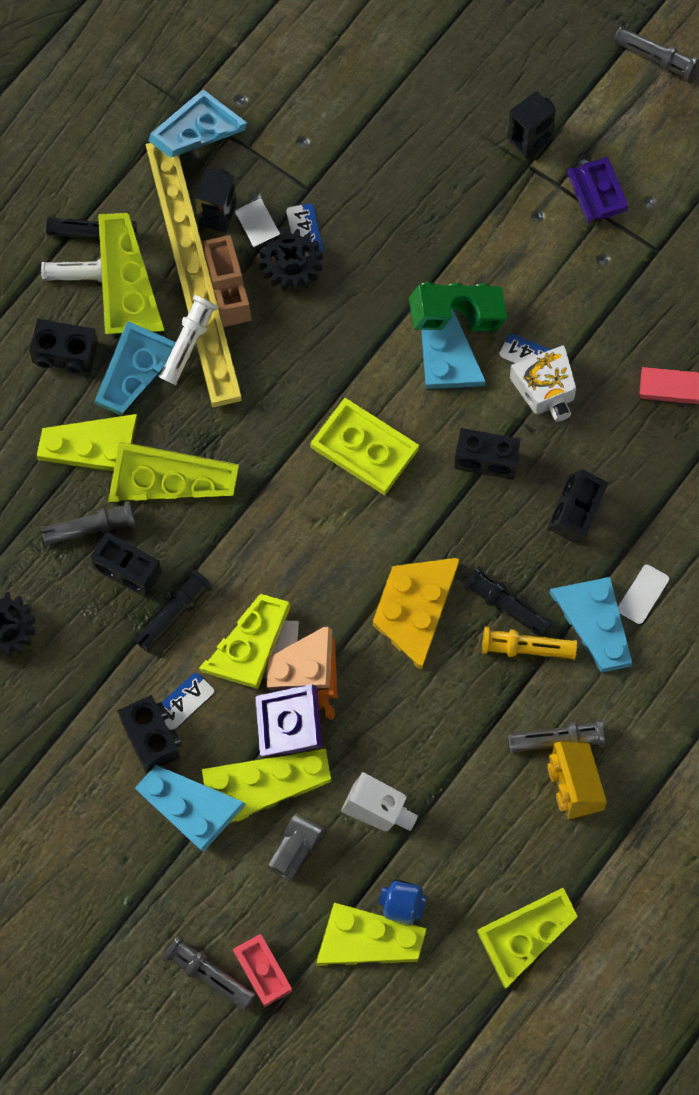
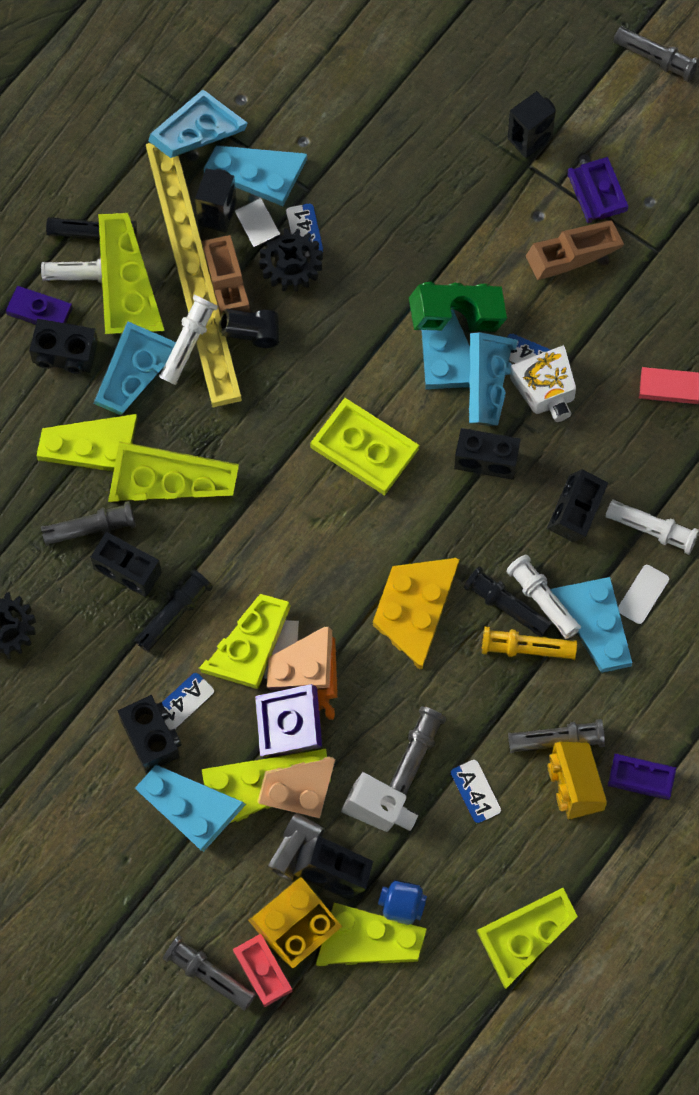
none -> dark purple plate [6,286,73,325]
none -> medium azure wing [204,146,307,206]
none -> black piece [219,309,279,348]
none -> yellow slope [248,877,342,969]
none -> light nougat wing [258,757,335,818]
none -> black brick [293,836,374,900]
none -> flat silver pin [389,707,446,795]
none -> sticker [451,760,501,823]
none -> medium azure wing [469,332,518,426]
none -> white pin [506,555,581,639]
none -> medium nougat slope [526,220,624,280]
none -> white pin [605,499,699,555]
none -> dark purple plate [608,754,677,800]

